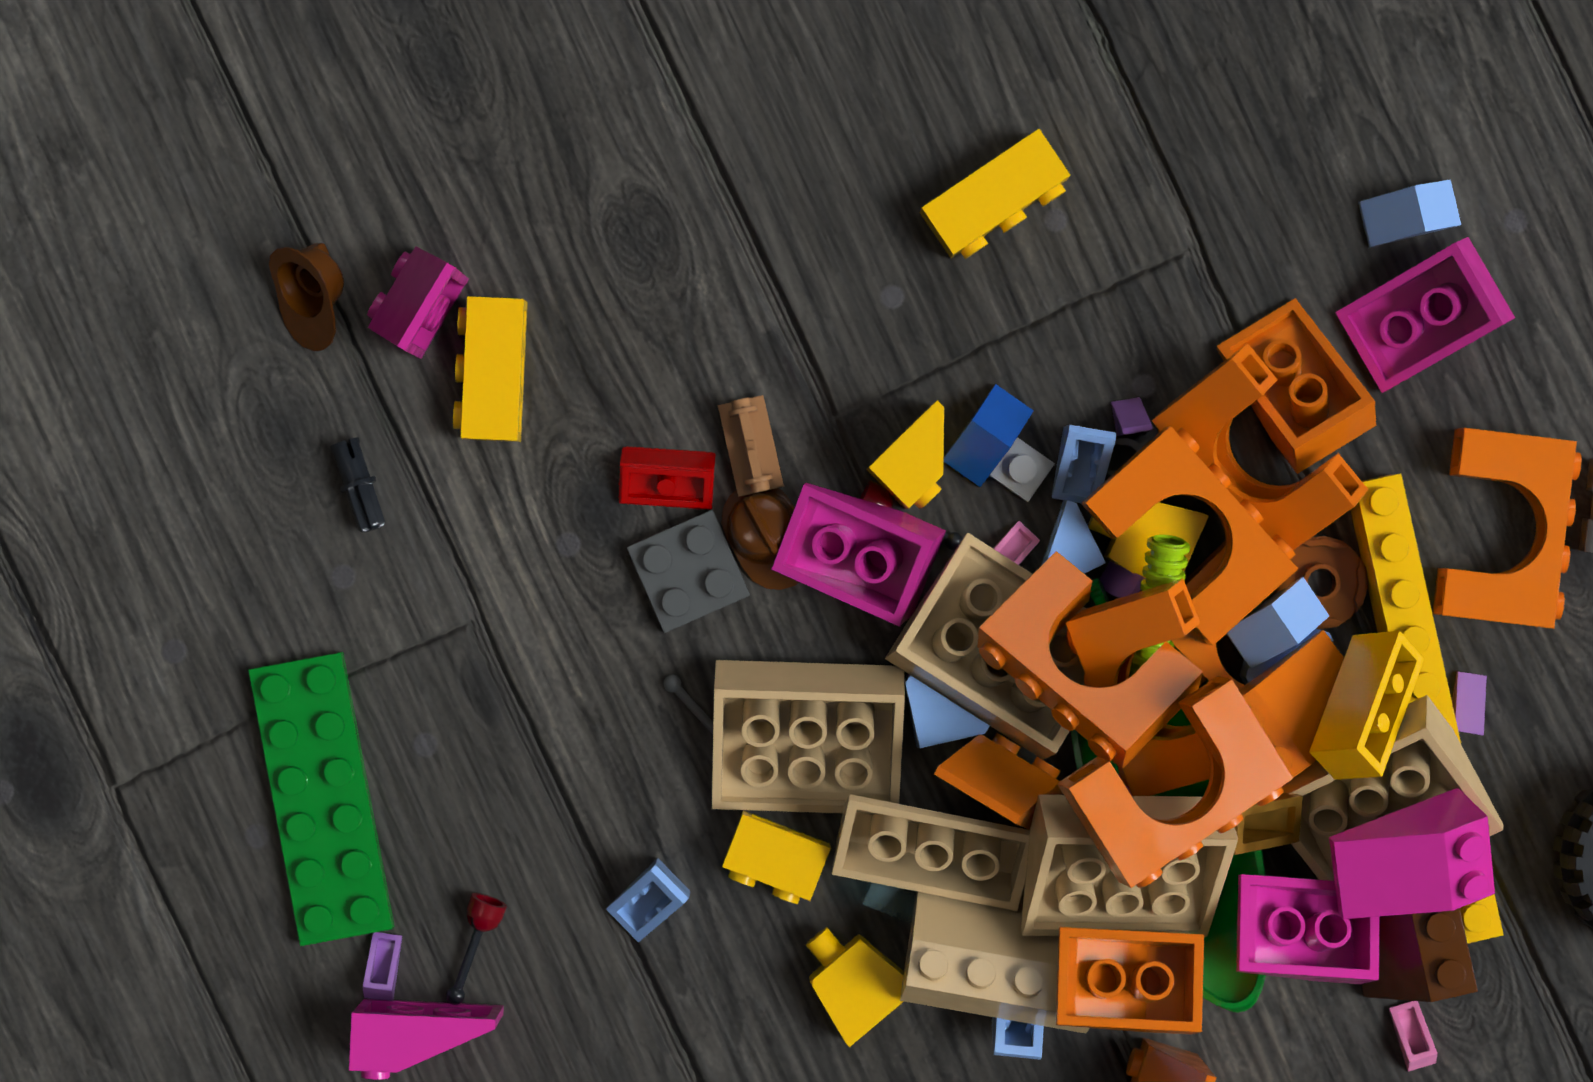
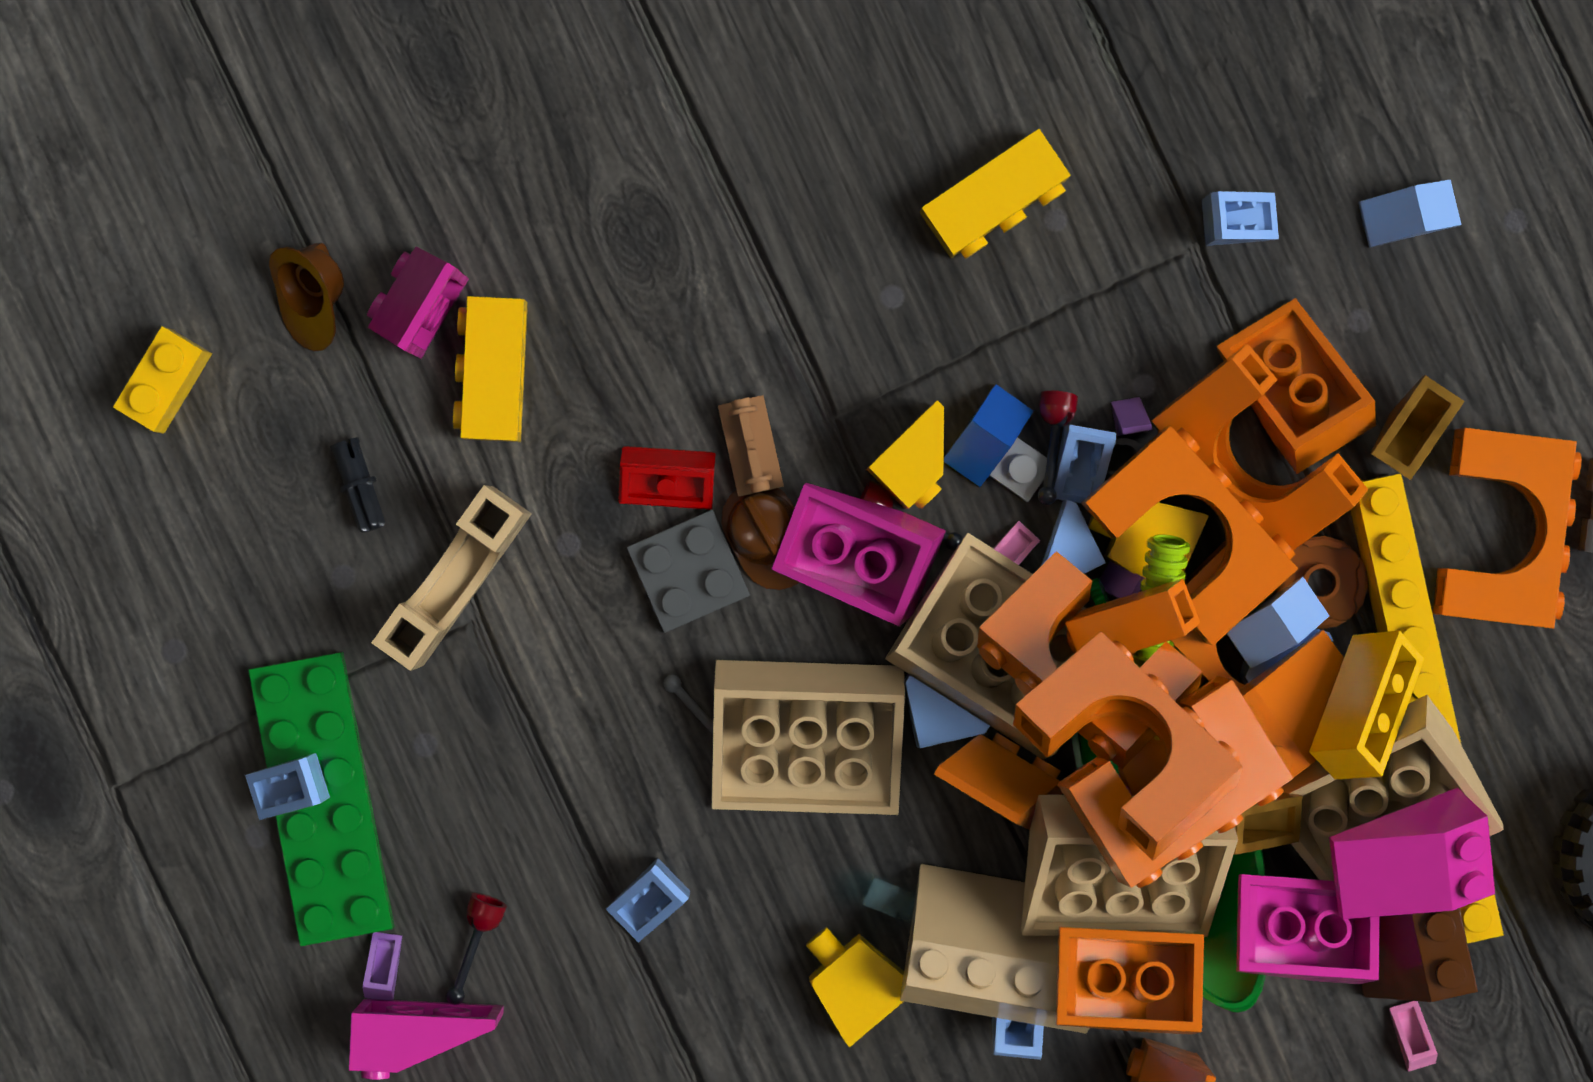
yellow brick [722,810,831,904] -> none
tan slope [832,794,1030,911] -> none
dark pink slope [1335,237,1515,393] -> none
medium lavender piece [1452,671,1487,735] -> none
none -> yellow brick [113,326,212,433]
none -> light blue slope [245,753,330,820]
none -> tan arch [371,485,532,671]
none -> orange arch [1013,632,1243,861]
none -> hinge [1038,390,1078,505]
none -> light blue slope [1202,191,1279,246]
none -> pearl gold slope [1370,375,1465,480]

